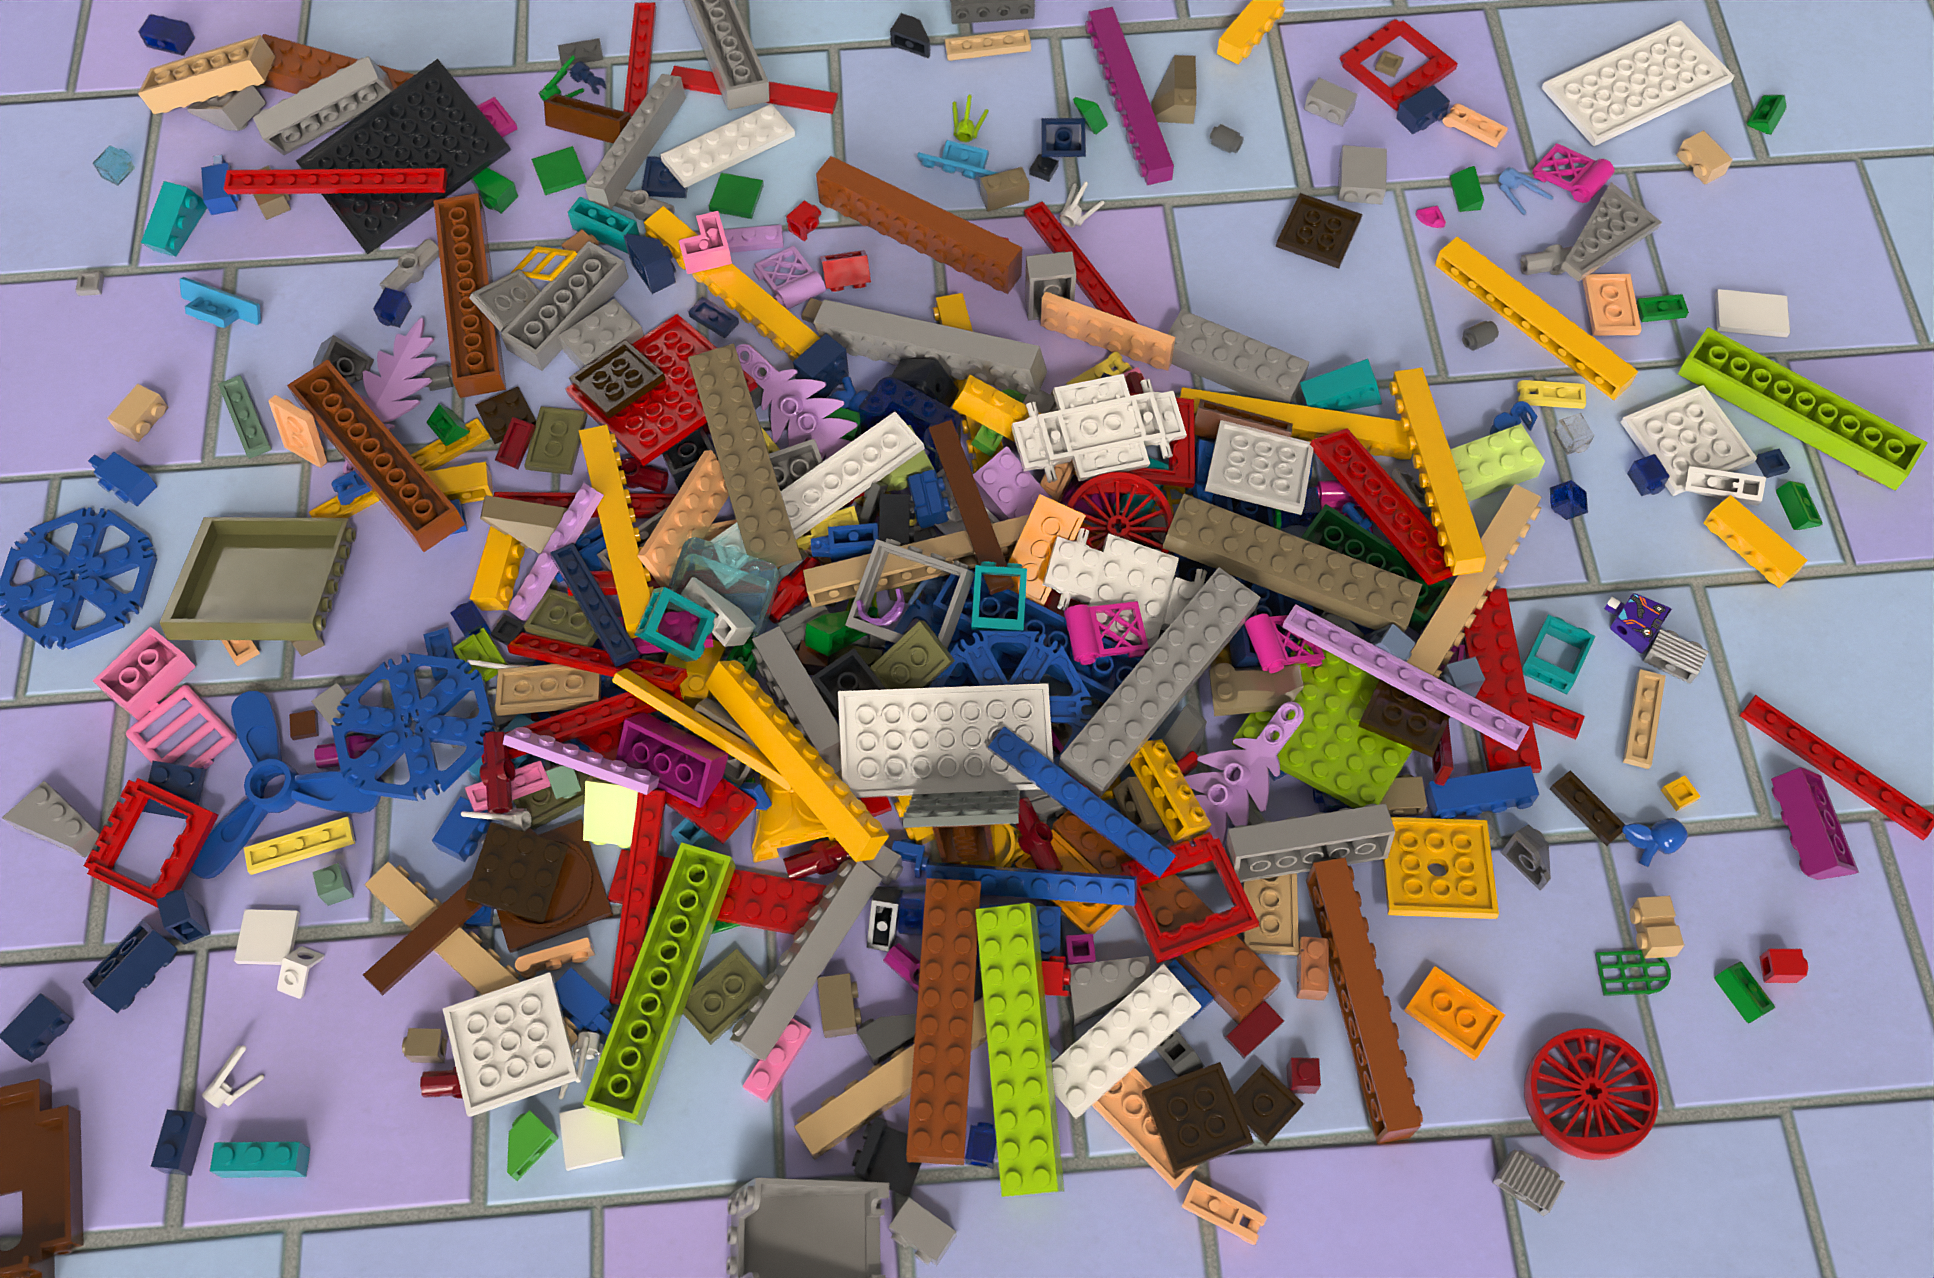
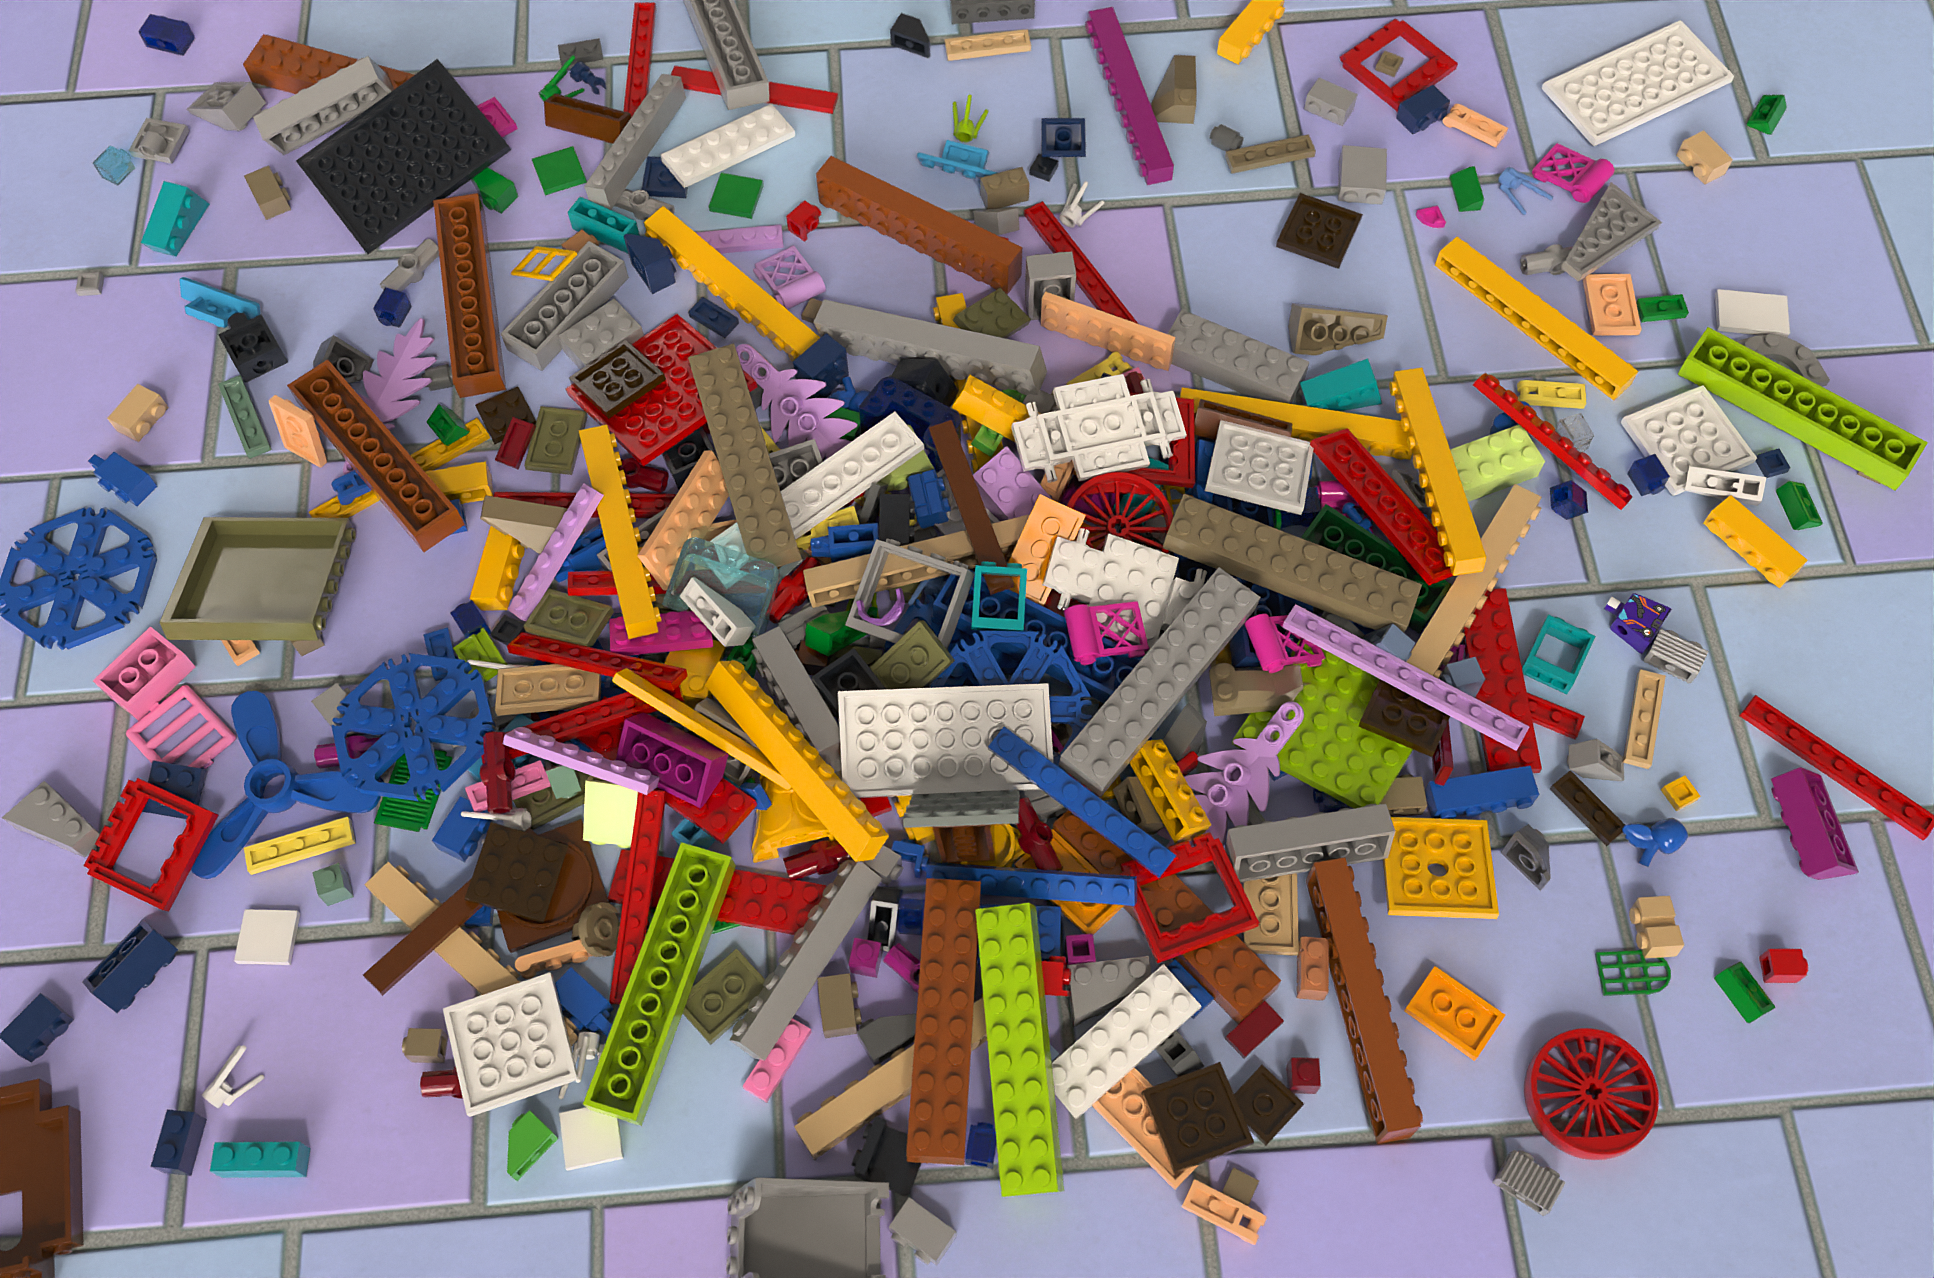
tan brick [138,35,275,114] -> none
dark blue brick [156,889,211,945] -> none
blue hinge [201,154,240,215] -> none
red plate [224,168,448,194] -> none
white bracket [277,946,325,999] -> none
reddish brown tile [289,710,319,740] -> none
light grey tile [469,269,540,332] -> none
dark blue tile [550,544,639,667] -> none
teal window [634,587,716,662] -> none
bright pink brick [679,211,732,274] -> none
red slope [820,250,871,292] -> none
green slope [1073,97,1108,135] -> none
dark grey brick [1462,321,1499,351] -> none
none -> light grey plate [129,118,189,164]
none -> black brick [218,313,288,383]
none -> green window [374,749,452,832]
none -> dark tan tile [571,902,620,957]
none -> magenta brick [849,938,883,978]
none -> olive plate [953,288,1031,339]
none -> light grey slope [974,207,1019,235]
none -> dark tan tile [1222,1168,1259,1206]
none -> dark tan plate [1225,134,1316,174]
none -> dark tan wedge [1288,303,1388,355]
none -> red plate [1473,373,1633,510]
none -> light grey slope [1567,739,1624,781]
none -> light grey plate [1736,334,1830,387]

